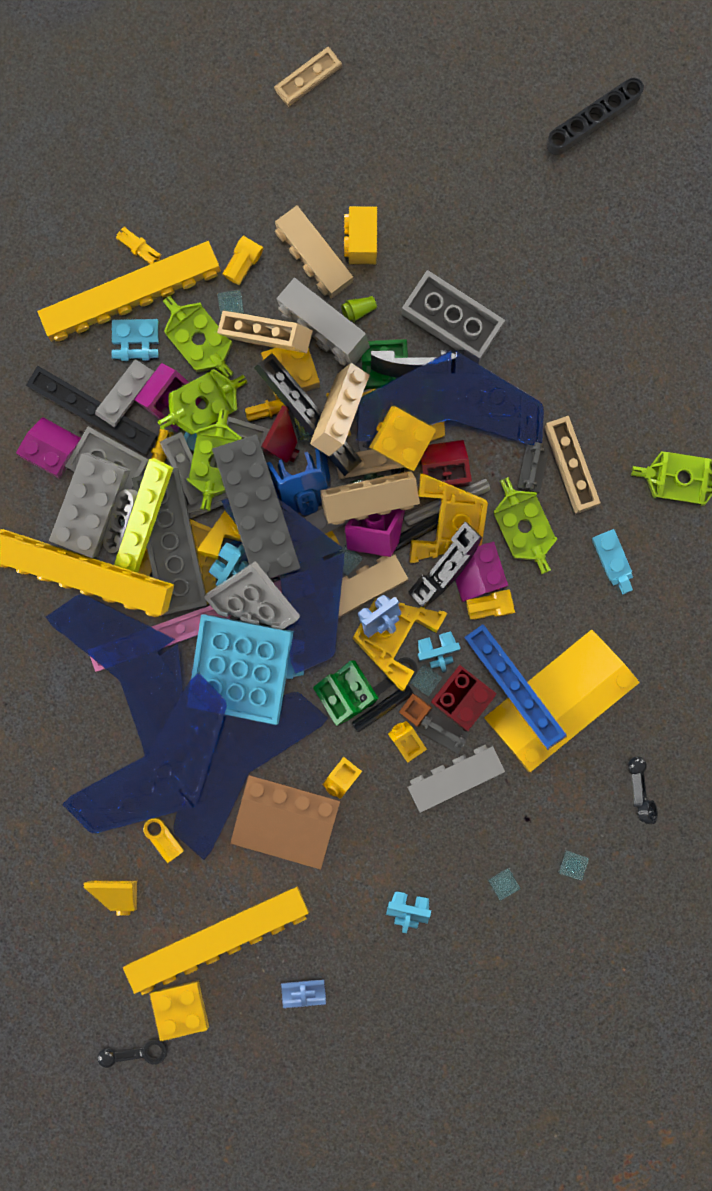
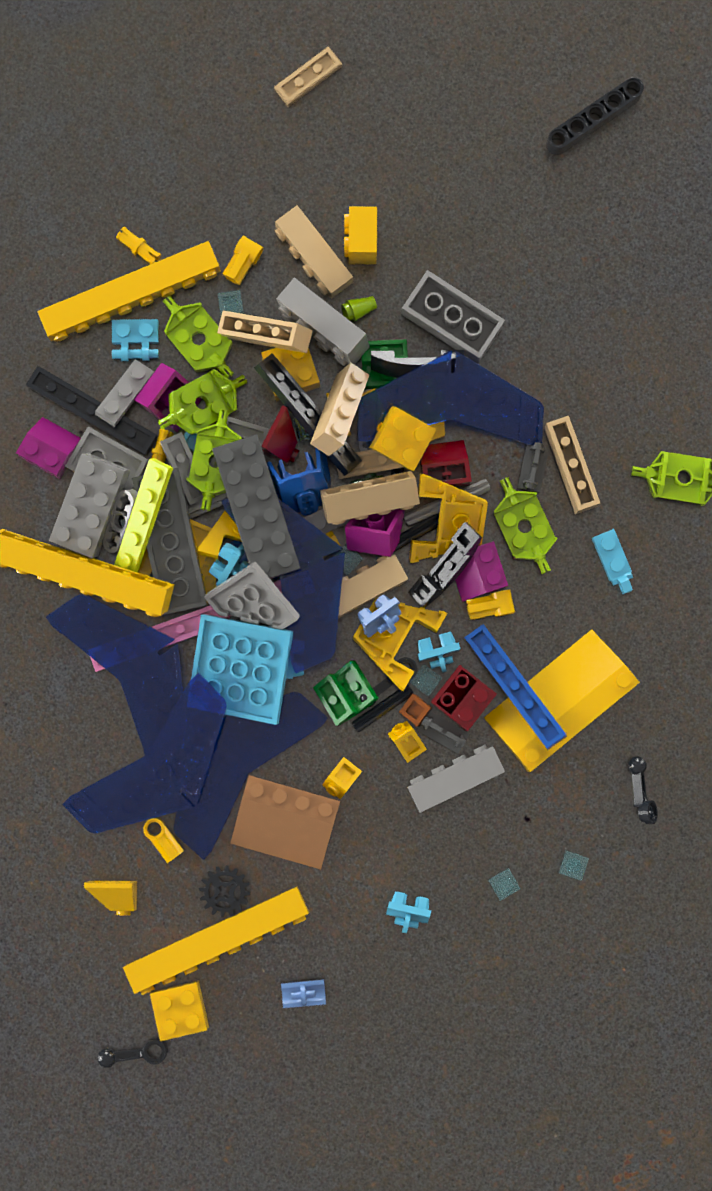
yellow axle [245,399,289,421] -> none
none -> black gear [199,865,251,918]

